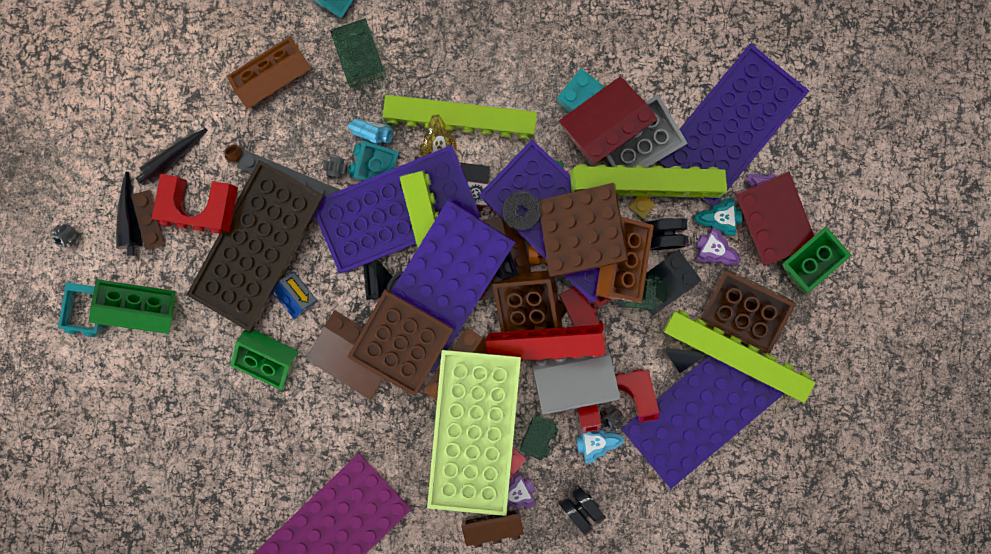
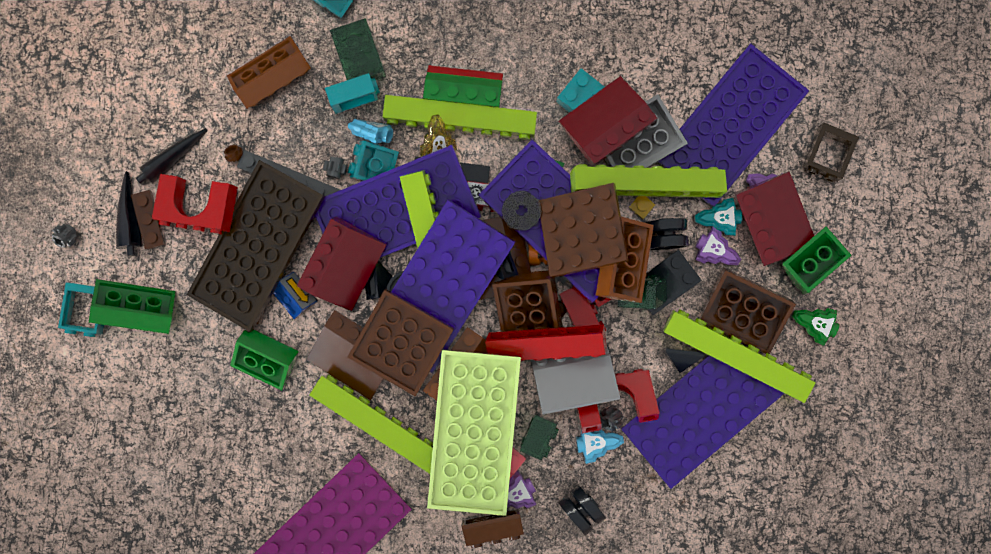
none -> dark red slope [297,216,387,311]
none -> lime brick [309,374,433,474]
none -> teal window [325,73,380,114]
none -> green slope [423,65,503,108]
none -> green rock [791,308,840,346]
none -> dark brown window [802,122,859,182]

